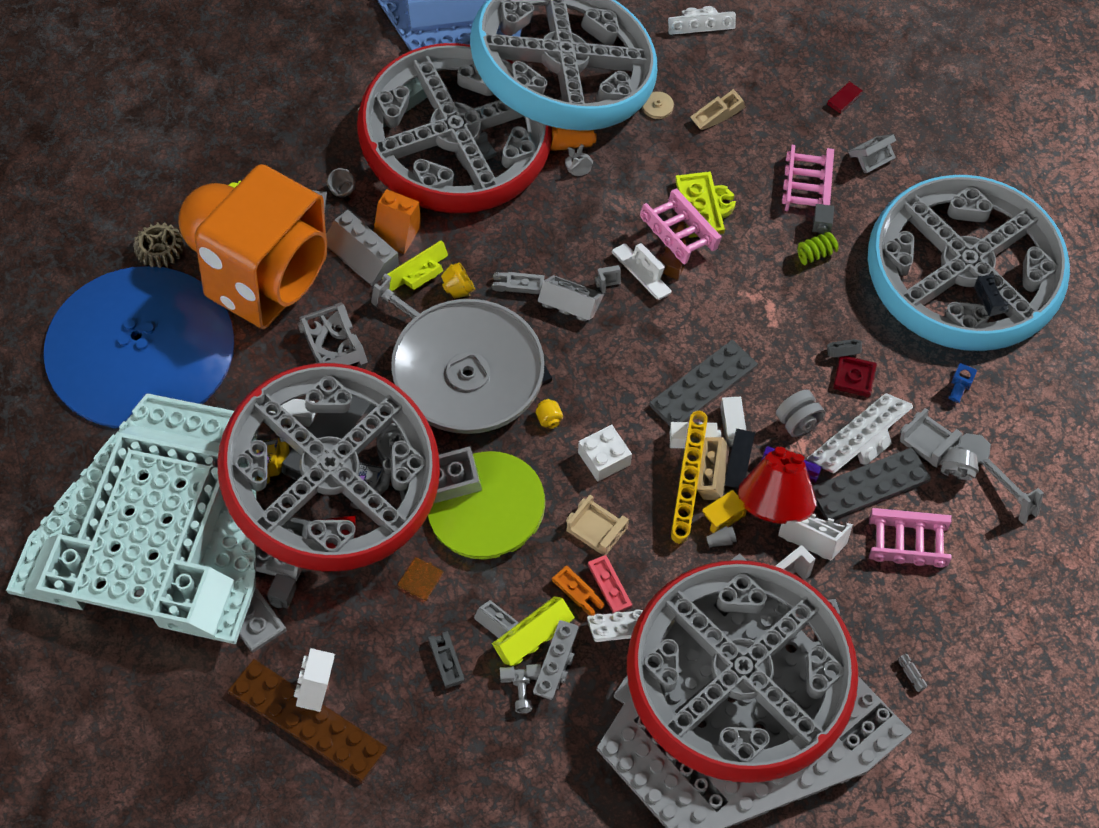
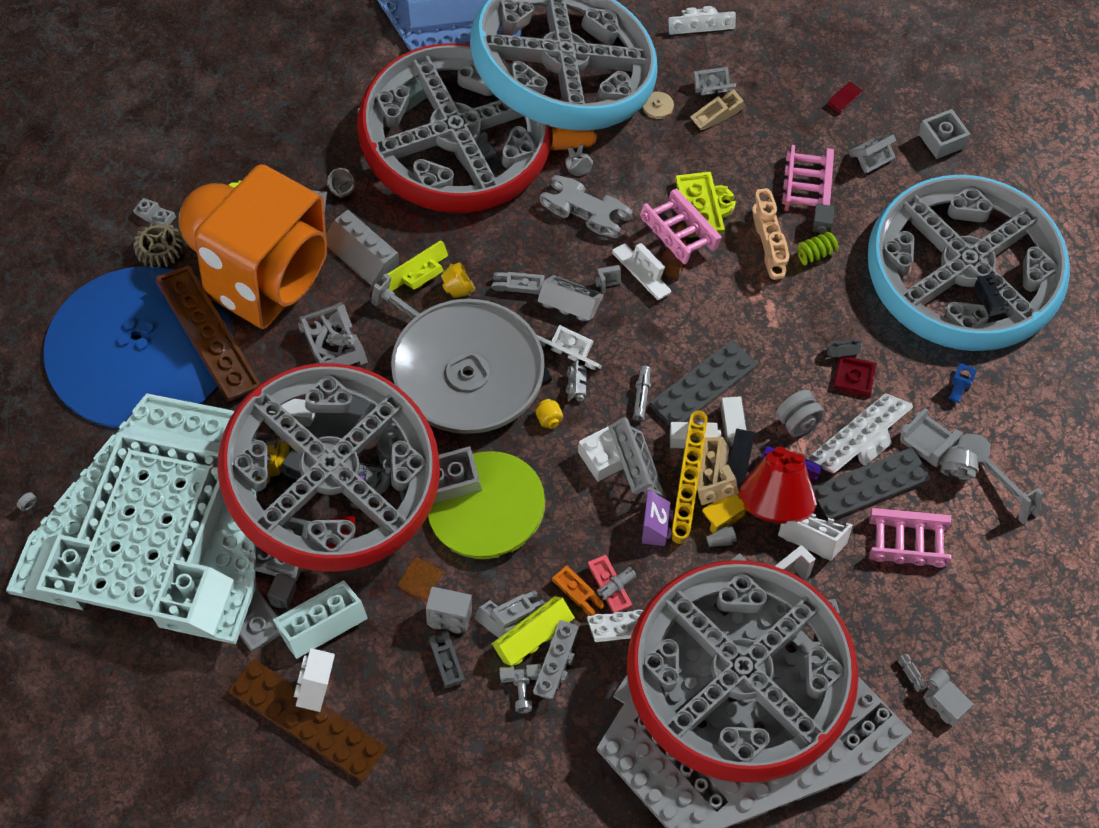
orange slope [373,189,421,254] -> none
tan panel [566,495,629,556] -> none
none -> light grey tile [16,492,37,512]
none -> light grey slope [133,198,176,226]
none -> reddish brown plate [155,265,261,402]
none -> light aqua slope [273,580,368,659]
none -> light grey axle [326,334,356,346]
none -> light grey brick [426,587,472,634]
none -> light grey hinge [491,590,545,629]
none -> white bracket [537,325,602,370]
none -> light grey piece [540,175,632,238]
none -> light grey hinge [566,360,587,401]
none -> light grey pin [597,567,636,600]
none -> light grey fence [608,417,666,499]
none -> light grey pin [632,366,651,422]
none -> medium lavender slope [642,491,673,546]
none -> light grey bracket [693,67,736,95]
none -> tan bracket [698,465,739,505]
none -> light nougat piece [752,188,789,280]
none -> light grey brick [918,109,971,159]
none -> light grey hinge [923,668,974,727]

